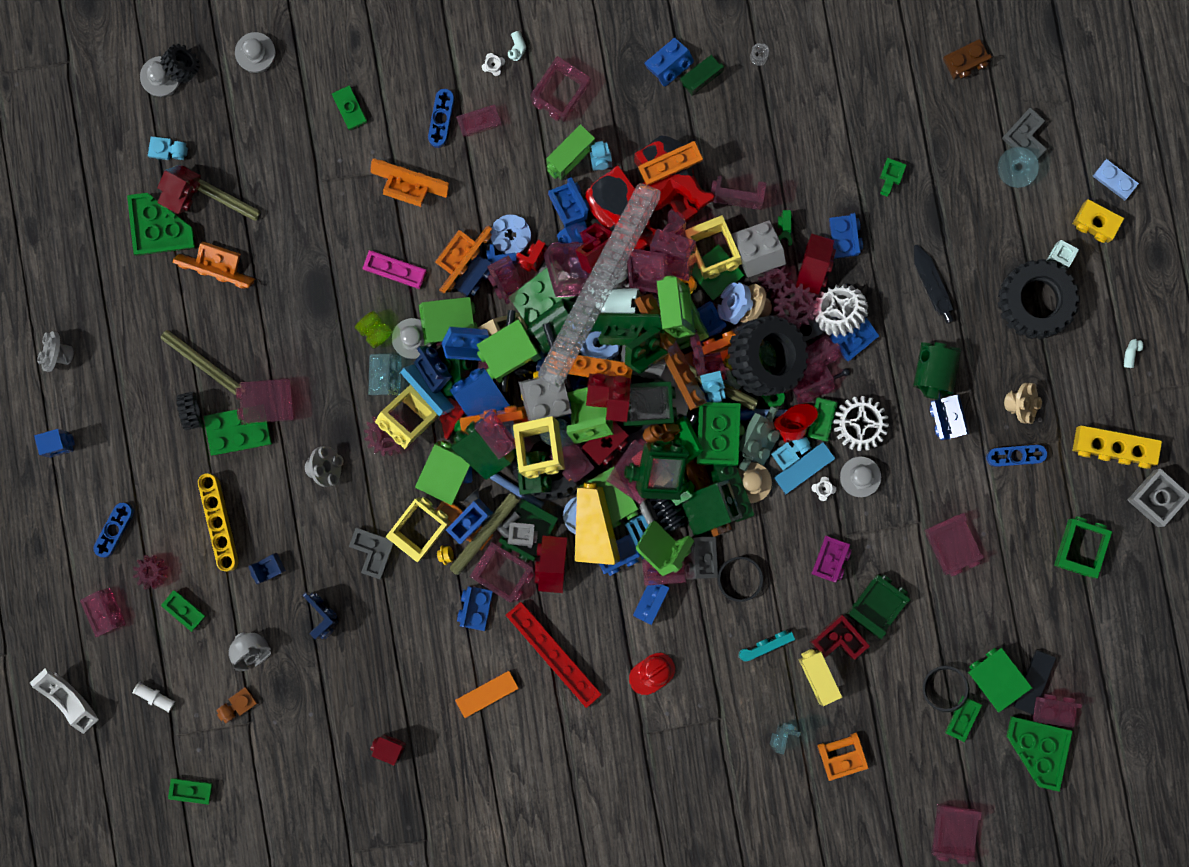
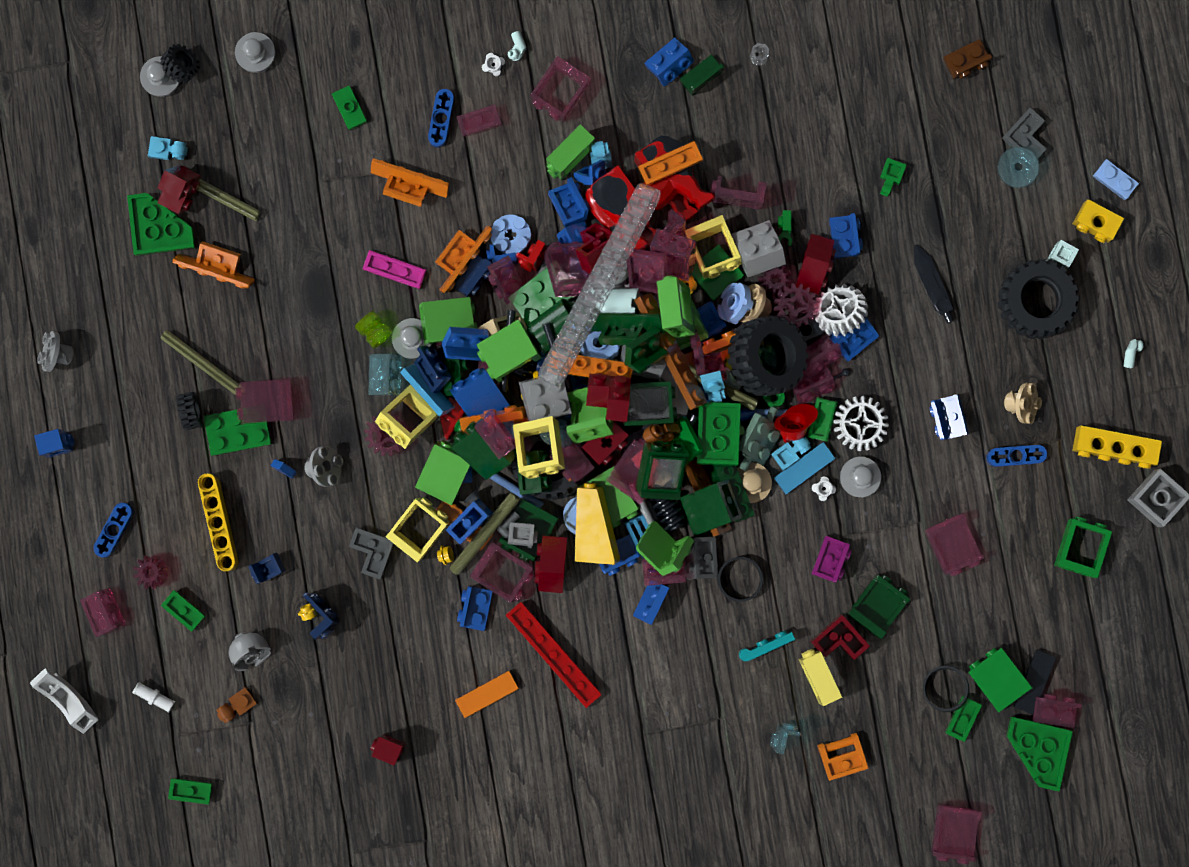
dark green plate [624,462,640,483] -> none
red piece [629,653,675,695] -> none
green plate [672,473,695,506] -> none
dark green cylinder [913,342,962,400] -> none
none -> blue tile [270,459,297,479]
none -> yellow plate [298,604,318,621]
none -> blue bracket [574,160,606,185]

